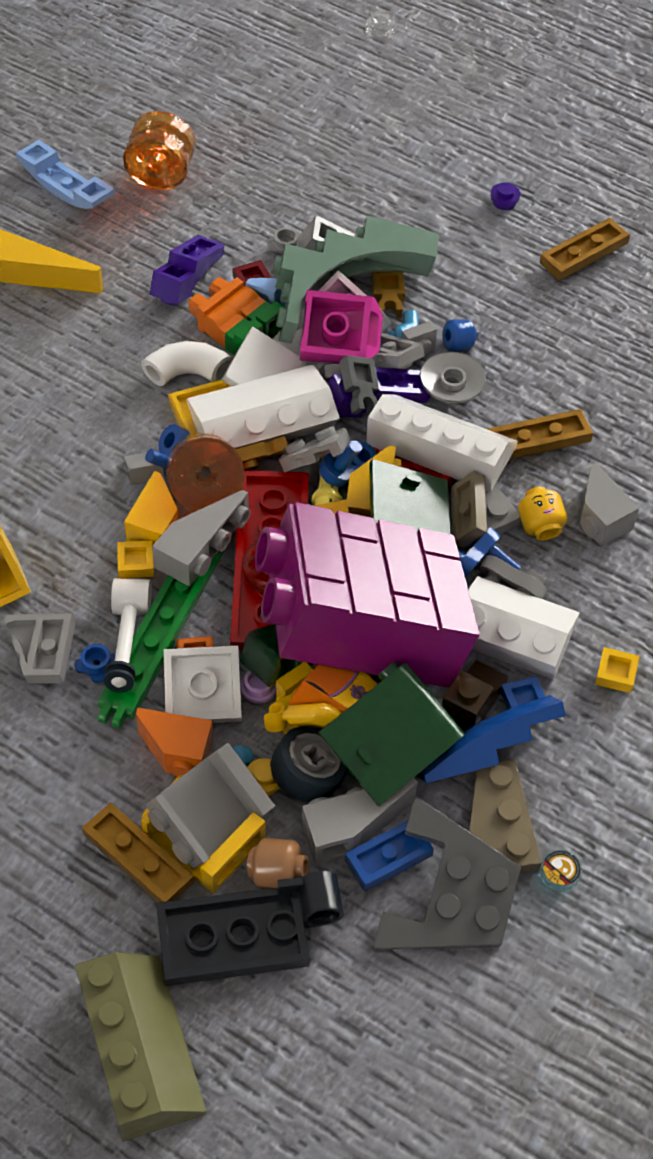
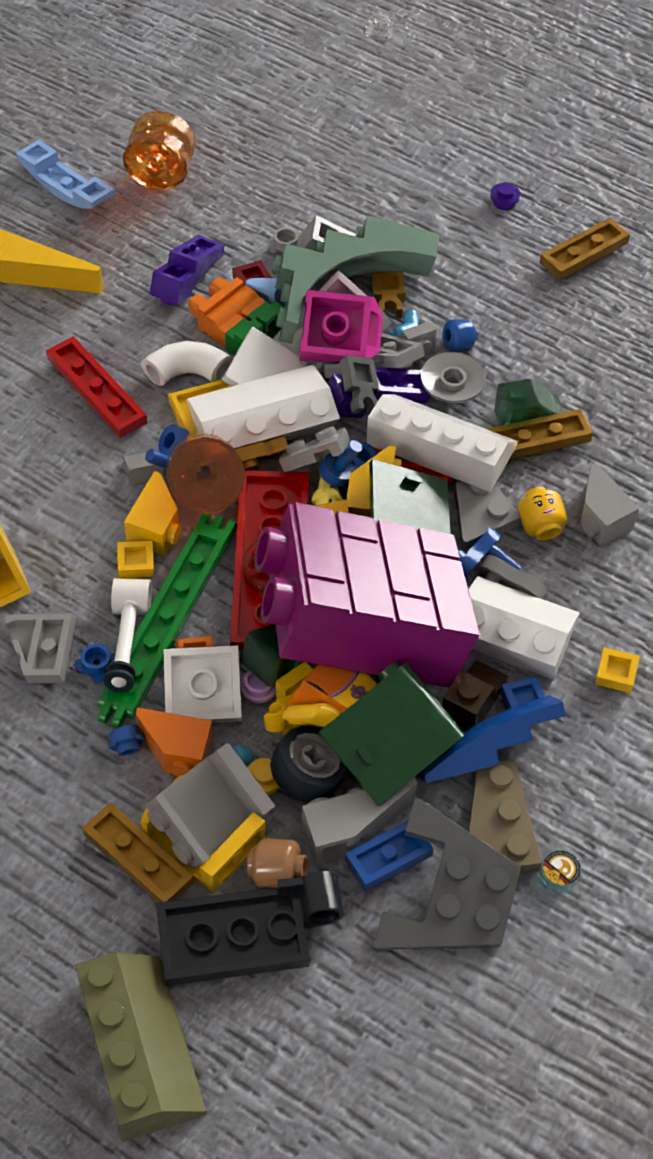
light grey slope [152,490,251,586] -> none
dark tan plate [451,471,487,548] -> none
none -> red plate [46,336,148,438]
none -> blue plate [108,725,145,756]
none -> clear green slope [494,379,564,426]

